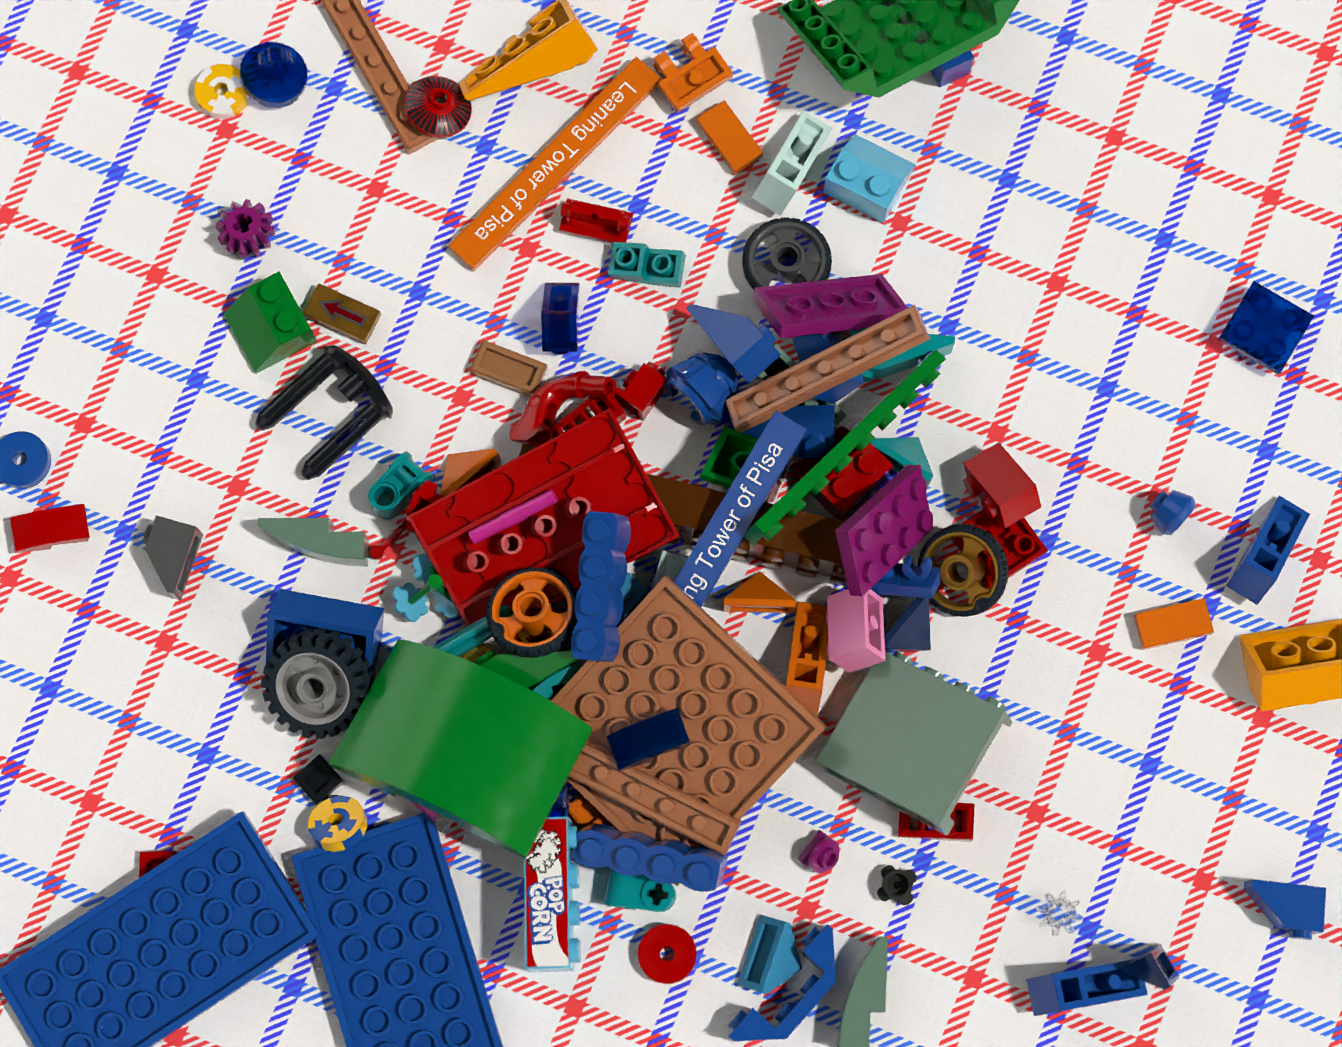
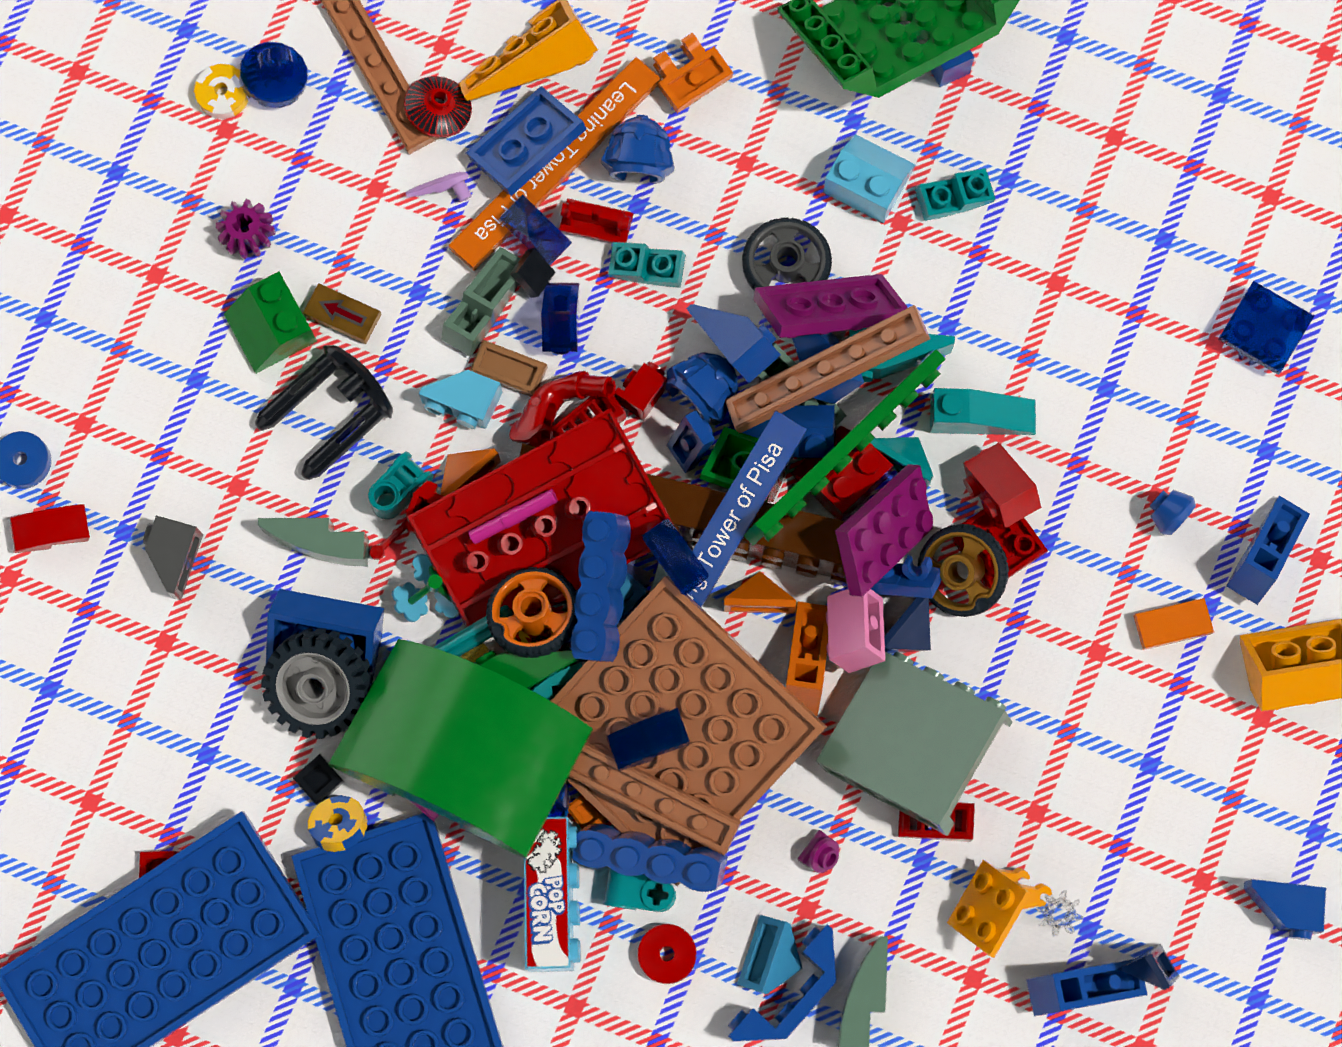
orange tile [697,100,763,175] -> none
light aqua slope [751,110,832,216] -> none
pearl dark grey plate [877,865,917,905] -> none
none -> lavender bar [406,172,472,202]
none -> medium azure slope [419,370,503,429]
none -> sand green slope [441,247,521,356]
none -> blue plate [466,86,587,196]
none -> clear blue slope [498,195,572,265]
none -> black tile [510,248,556,298]
none -> blue helmet [601,115,675,183]
none -> clear blue slope [642,518,709,595]
none -> blue plate [667,410,715,473]
none -> teal slope [915,168,996,221]
none -> teal slope [930,388,1036,435]
none -> light orange plate [947,860,1052,958]

